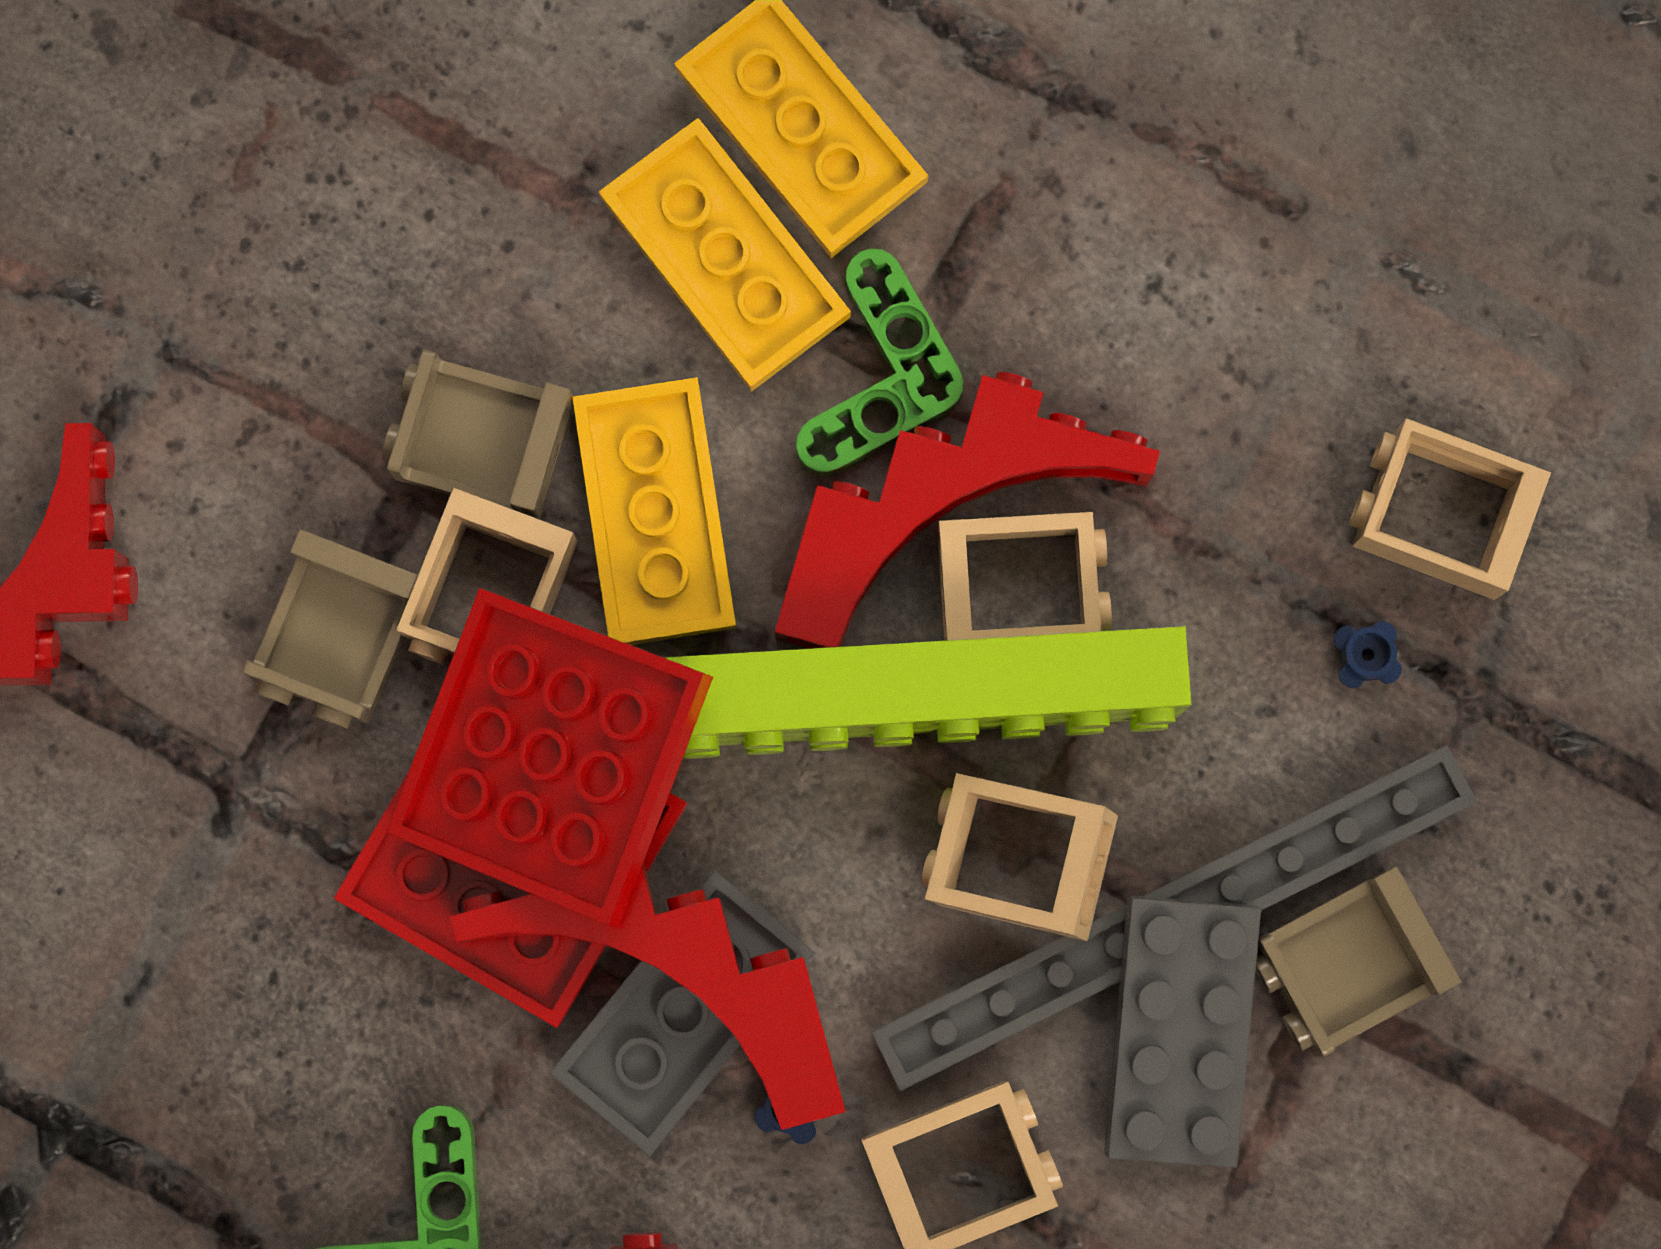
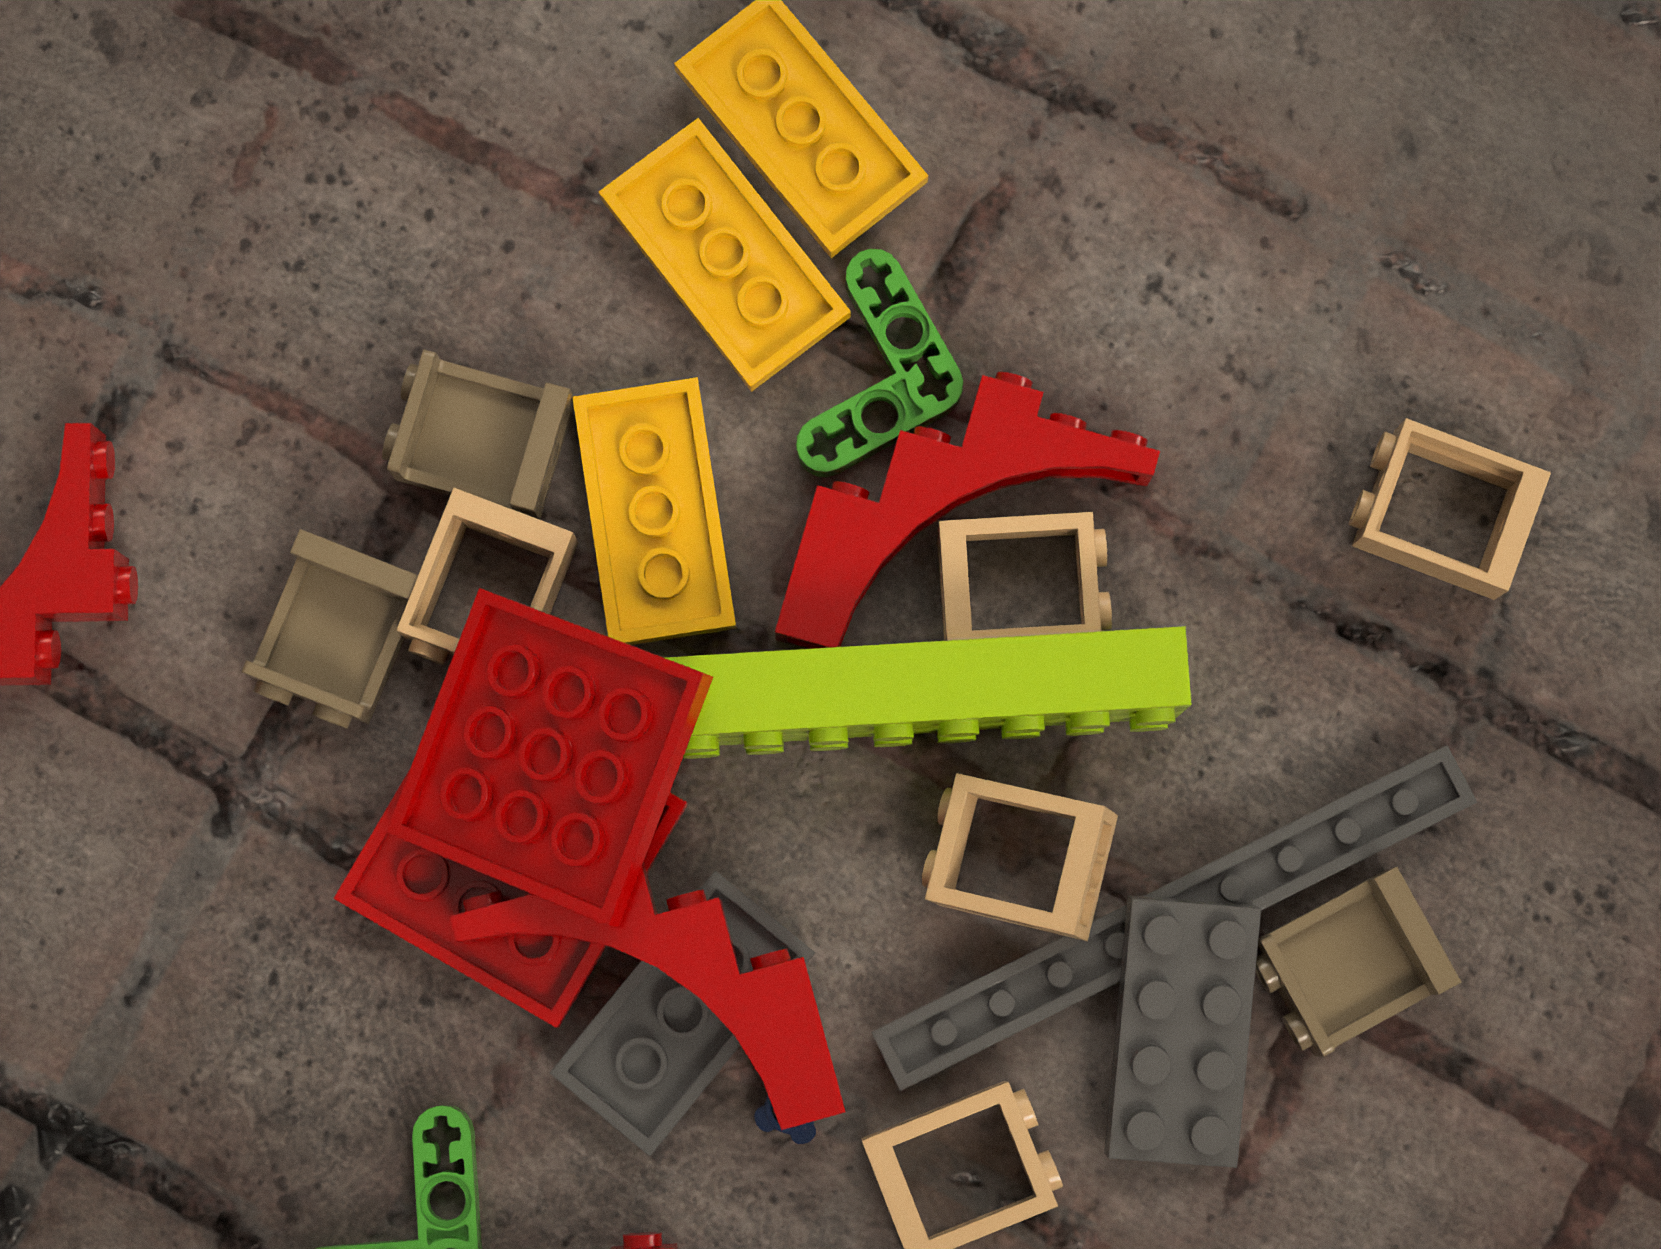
dark blue plate [1333,621,1402,688] -> none

